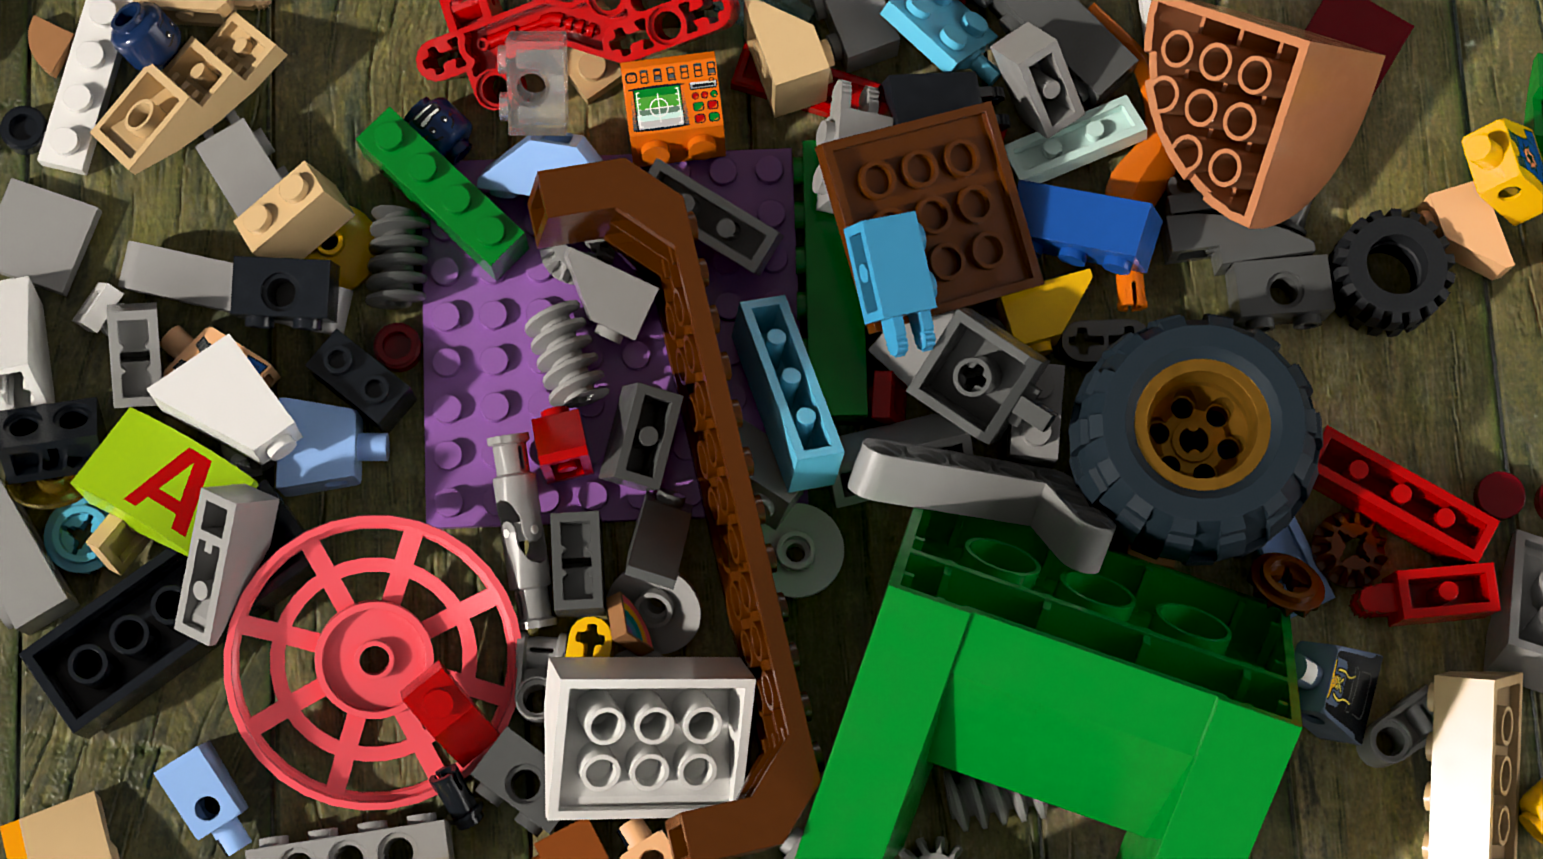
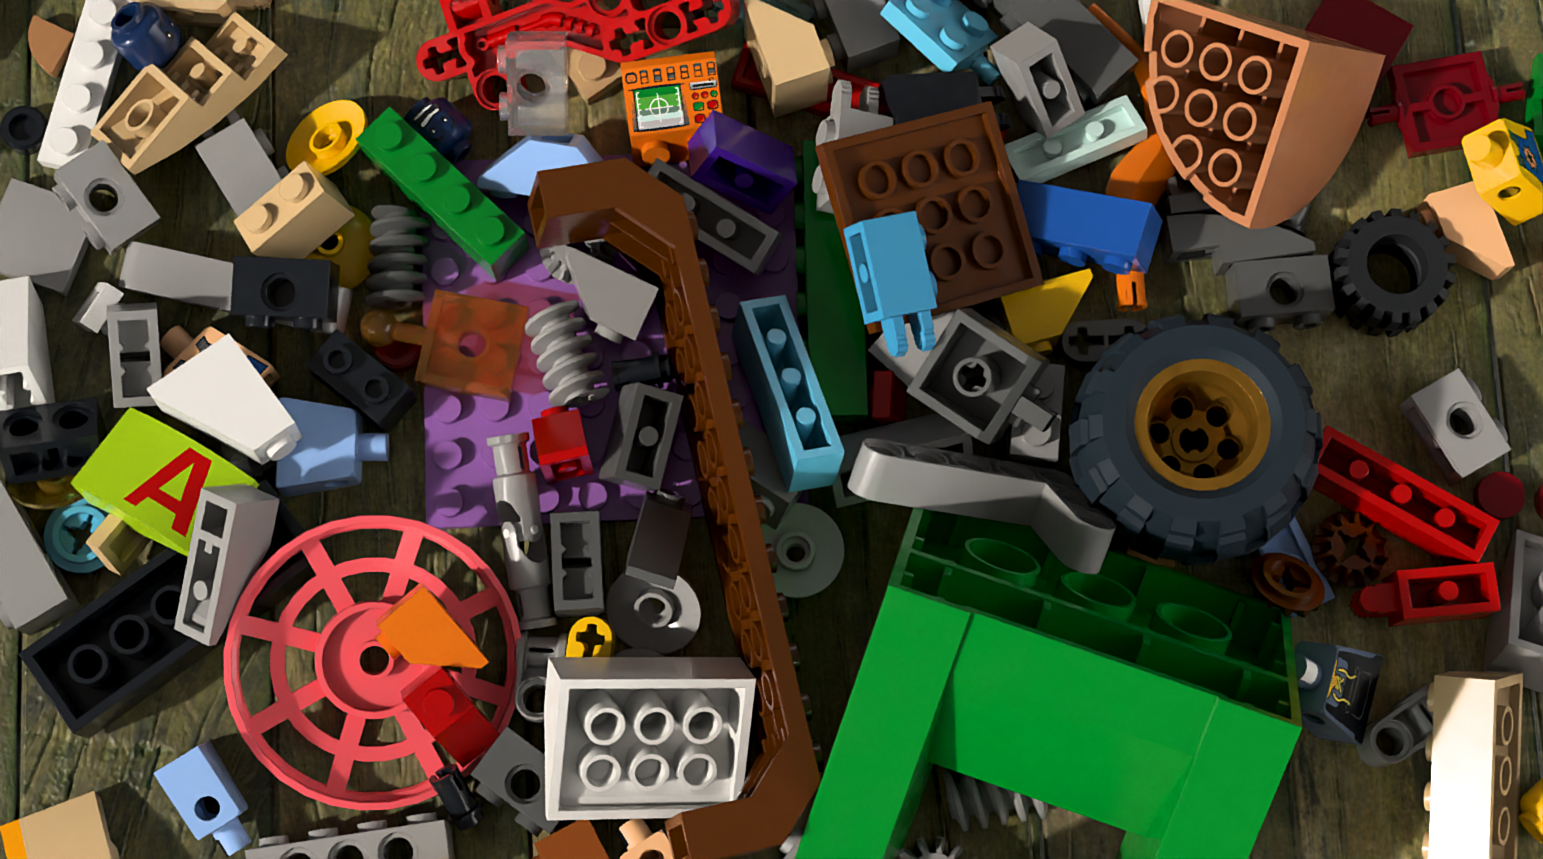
medium nougat tile [606,591,654,656] -> none
none -> light grey brick [52,140,161,255]
none -> yellow dish [286,100,368,176]
none -> clear orange plate [360,289,530,402]
none -> orange slope [375,582,489,668]
none -> black pin [611,351,673,391]
none -> dark purple brick [688,110,797,215]
none -> dark red plate [1366,51,1525,159]
none -> light grey brick [1399,368,1511,486]

